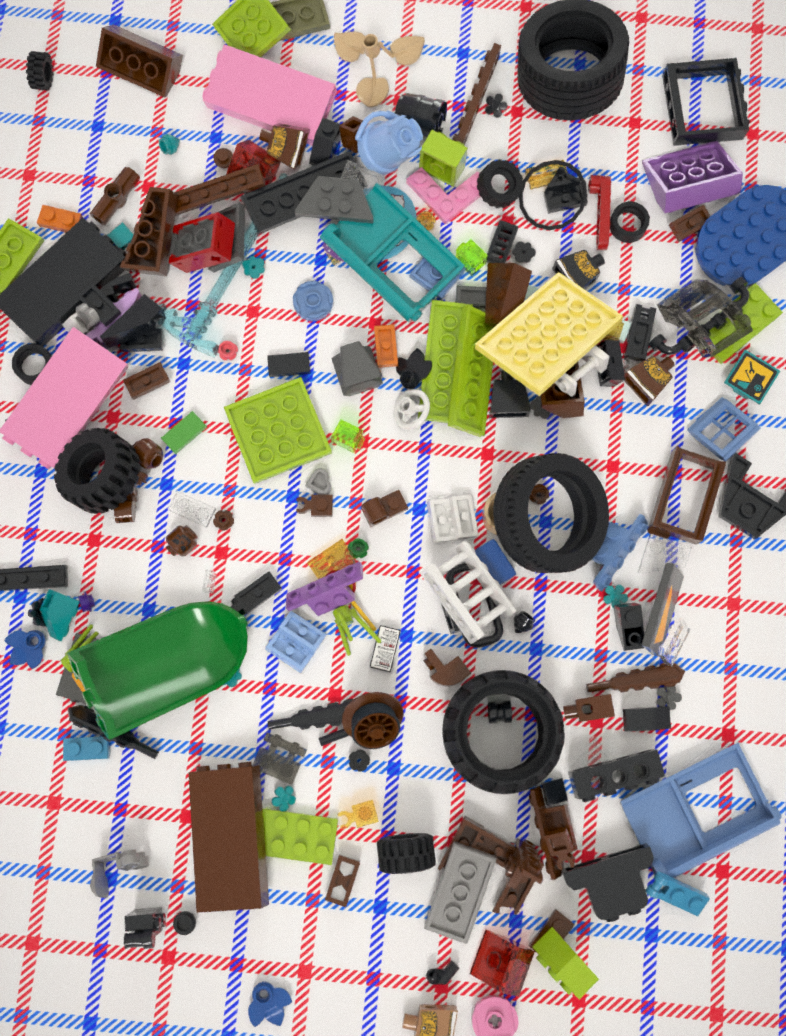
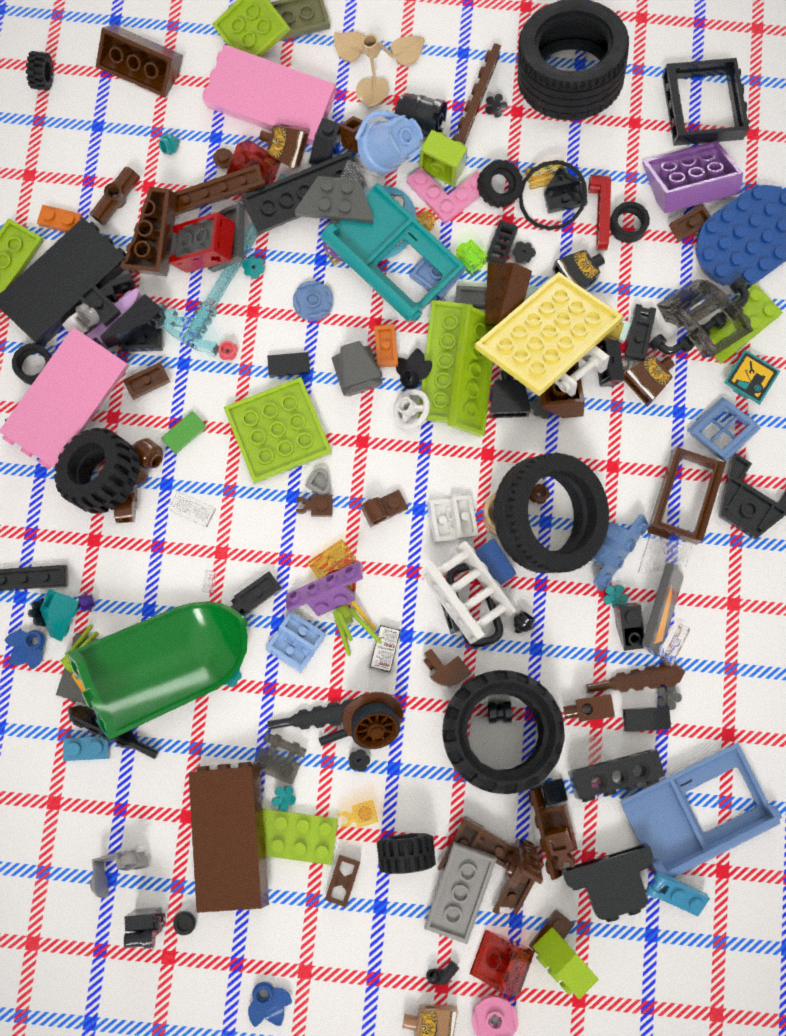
teal tile [107,222,134,250] -> none
reddish brown head [166,525,198,557] -> none
reddish brown plate [213,510,234,531] -> none
clear neon green brick [331,419,365,453] -> none
green plate [348,538,369,559] -> none

